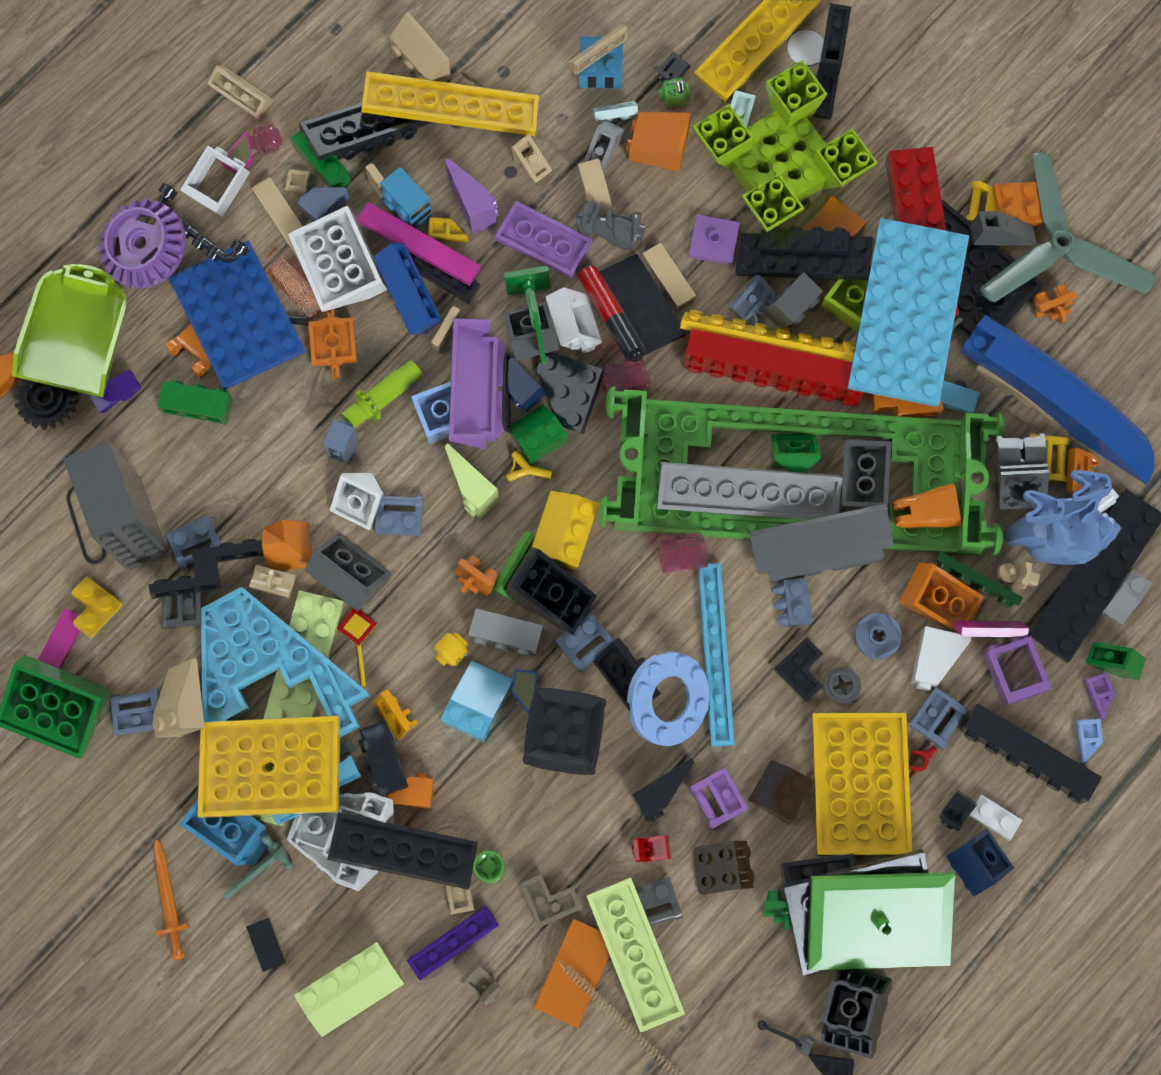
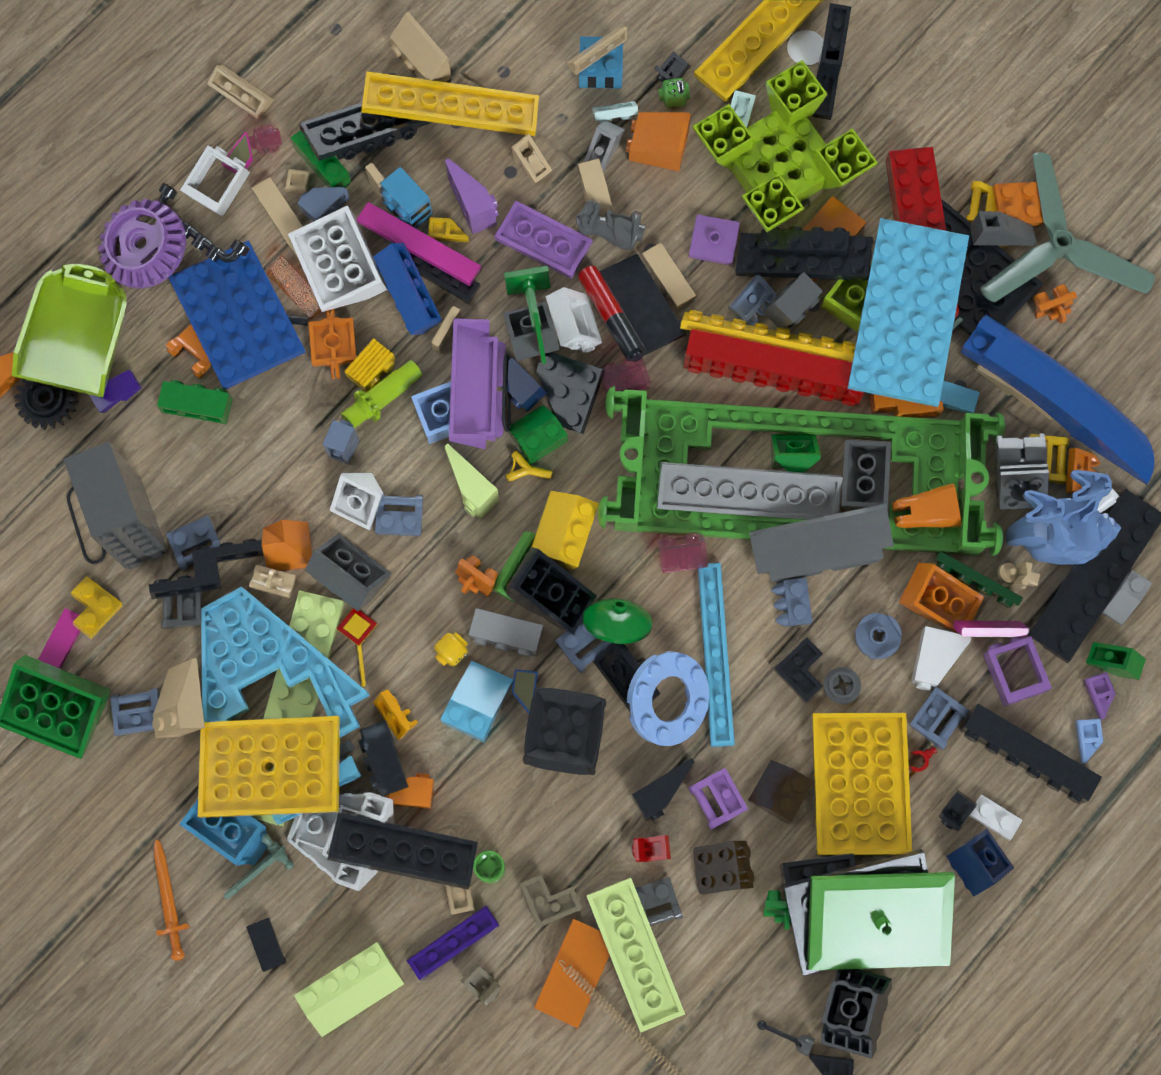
none -> yellow brick [344,338,395,392]
none -> green dish [583,598,653,644]

